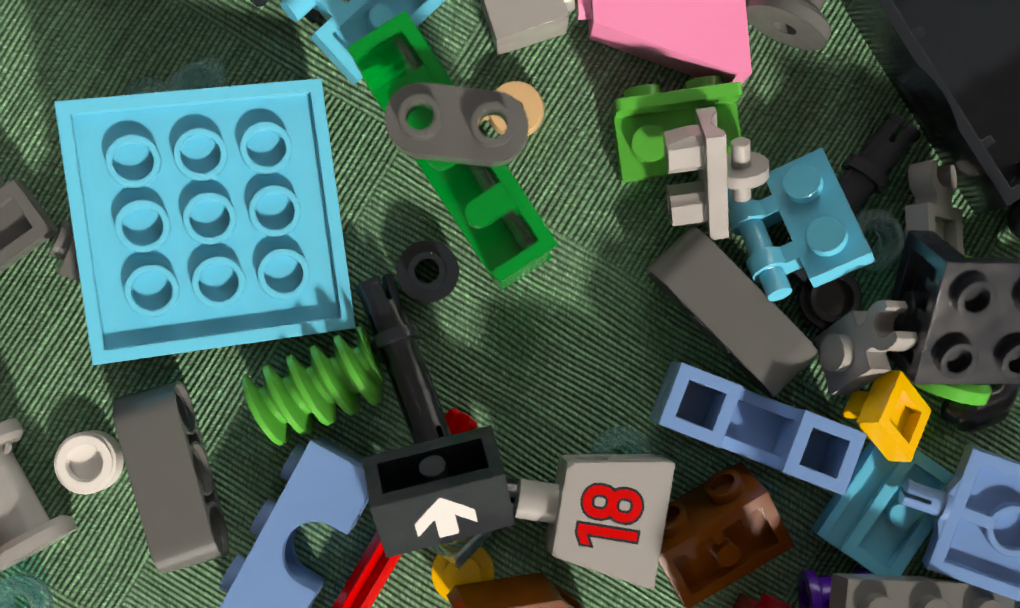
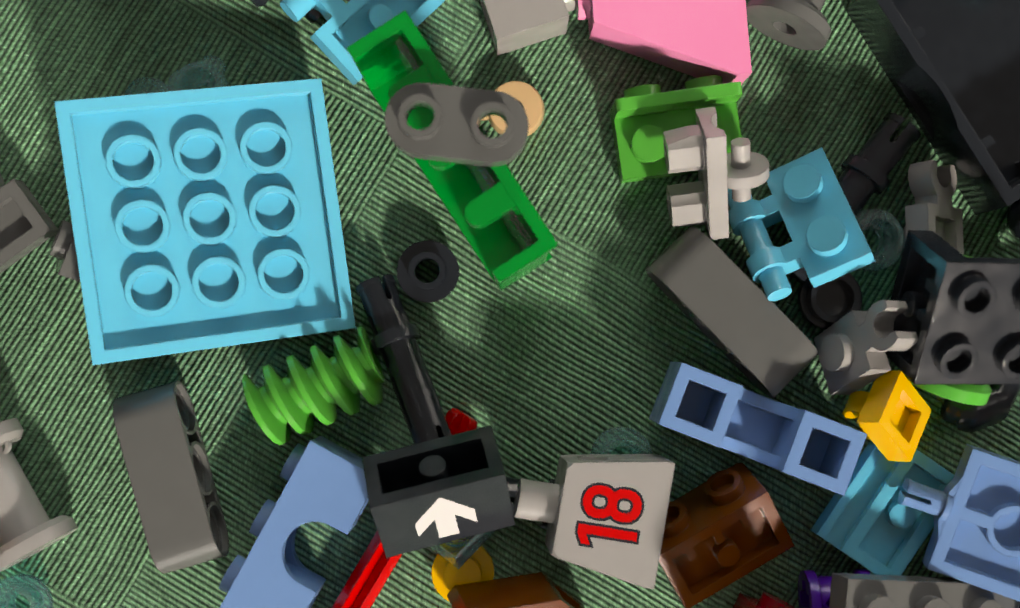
white tile [54,430,124,494] -> none

